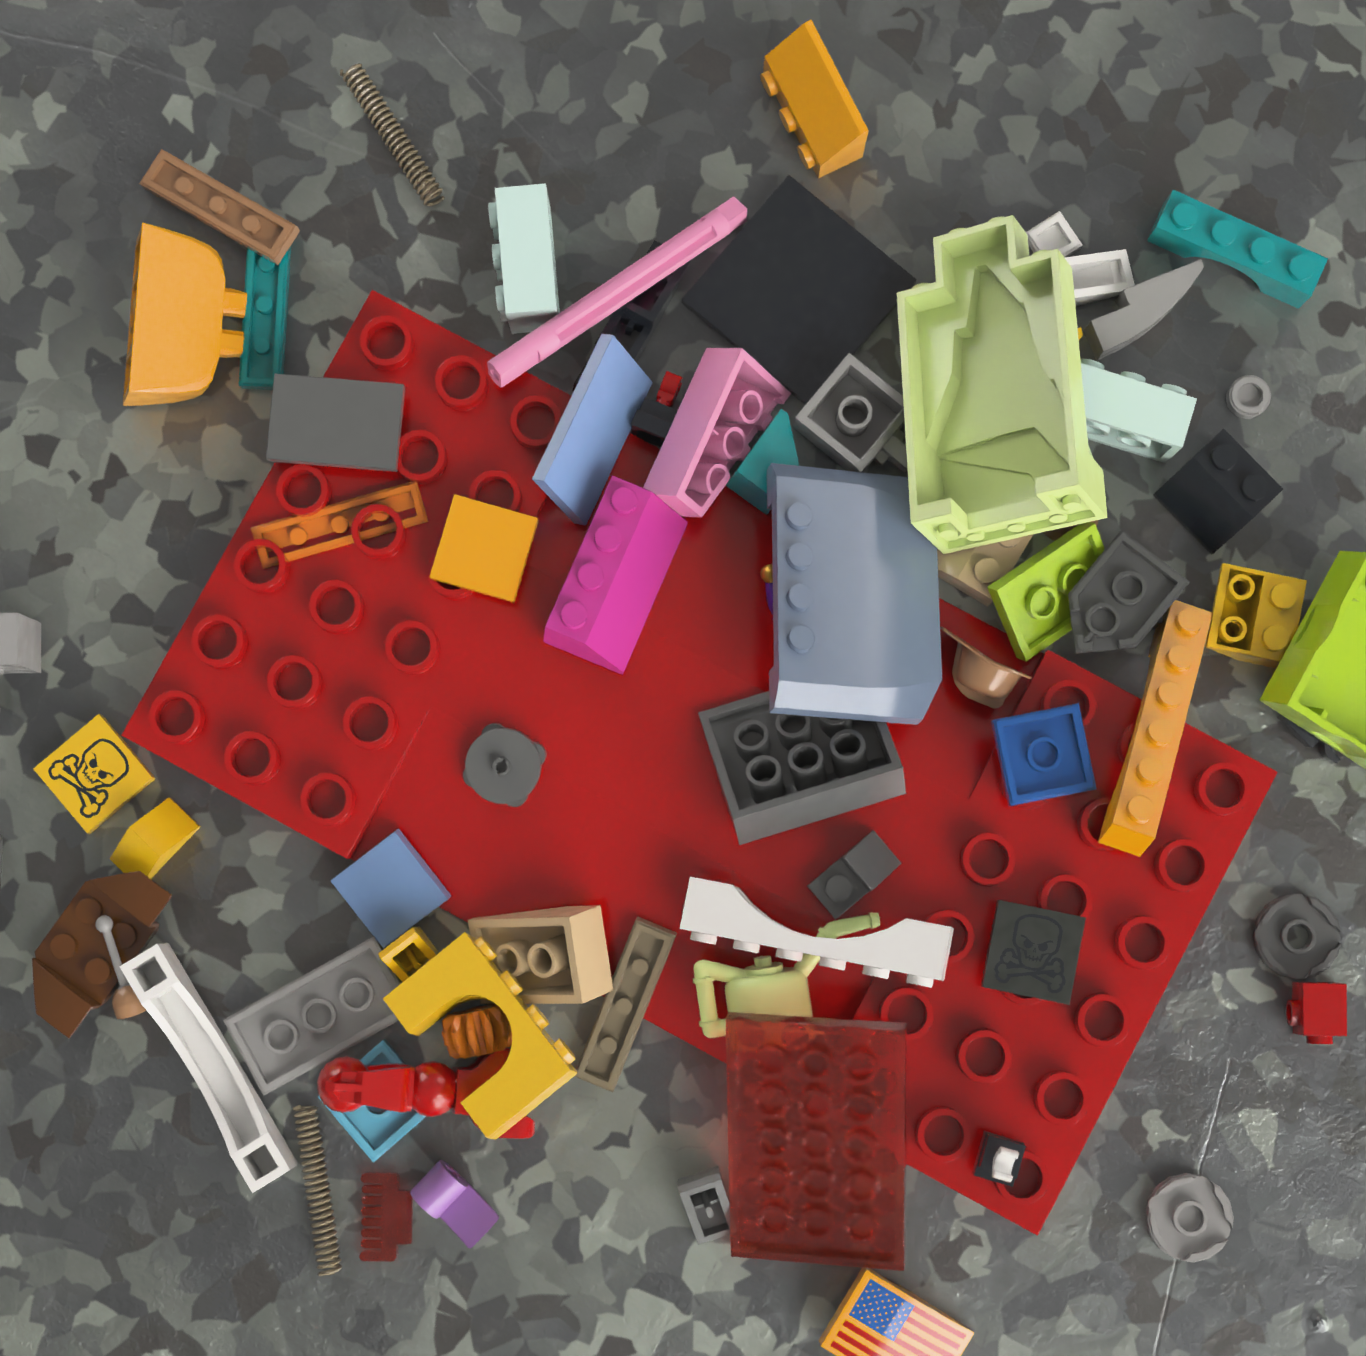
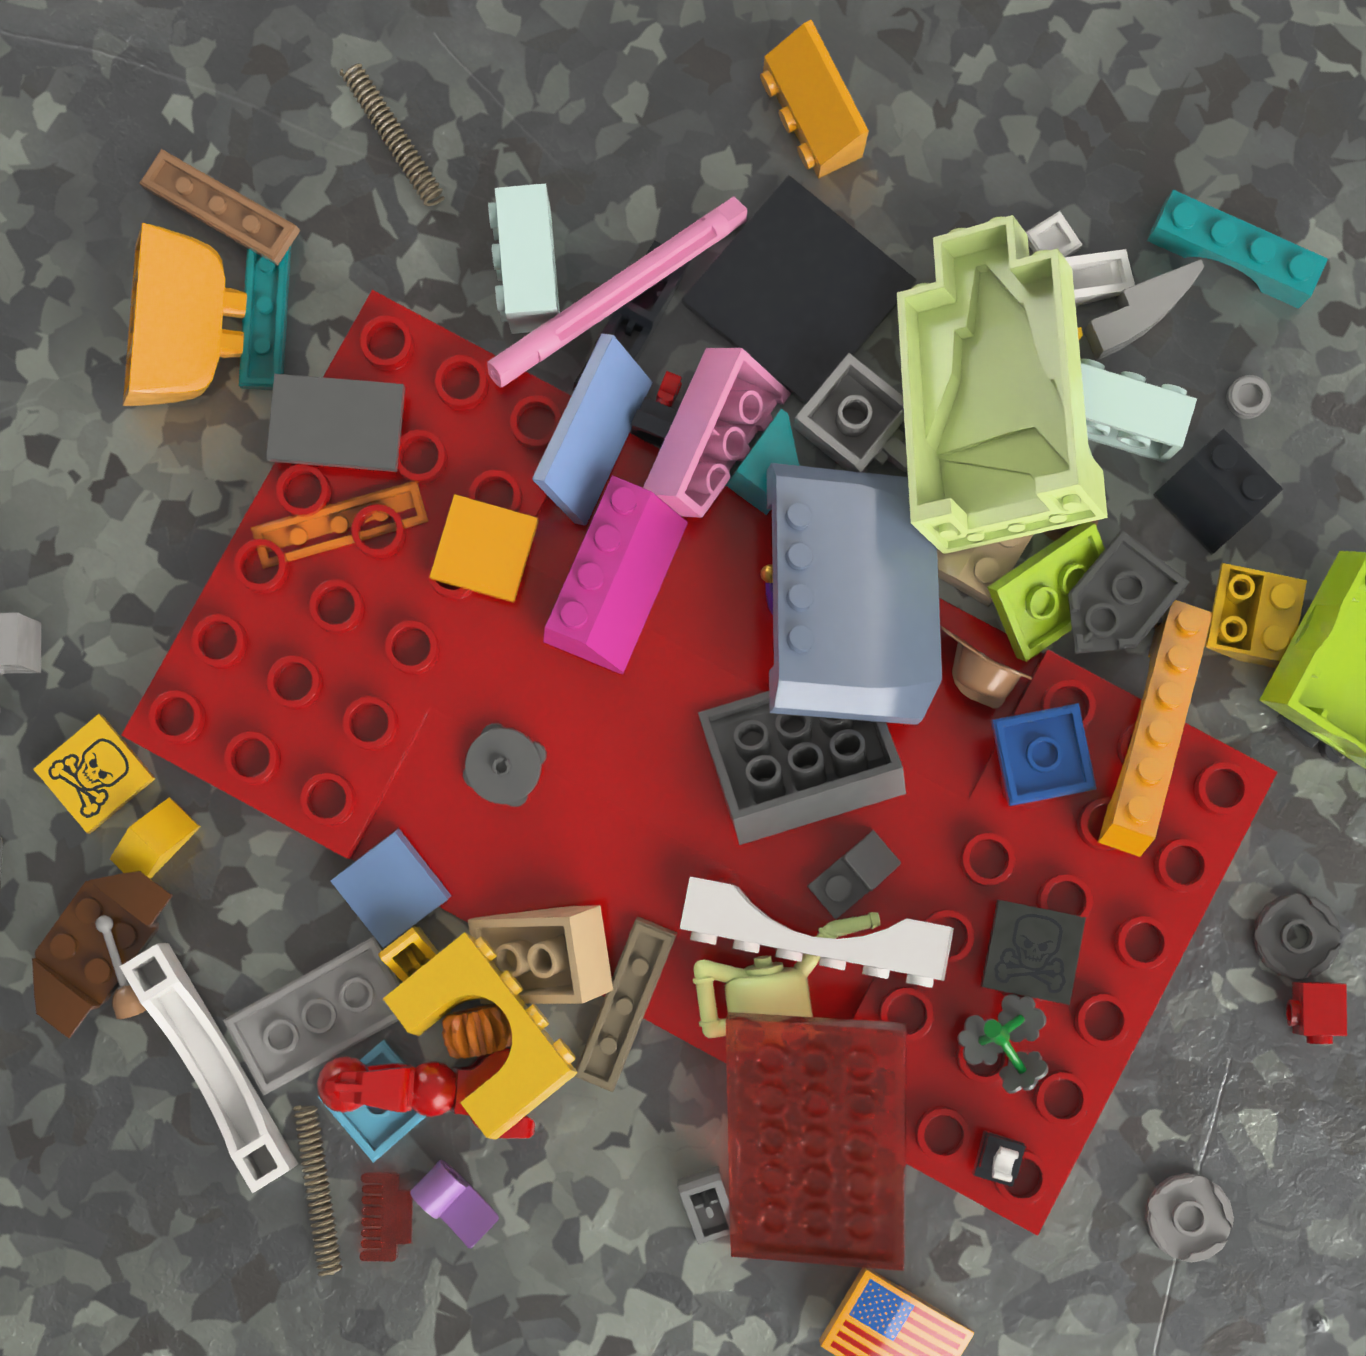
none -> dark grey plant [957,994,1049,1093]

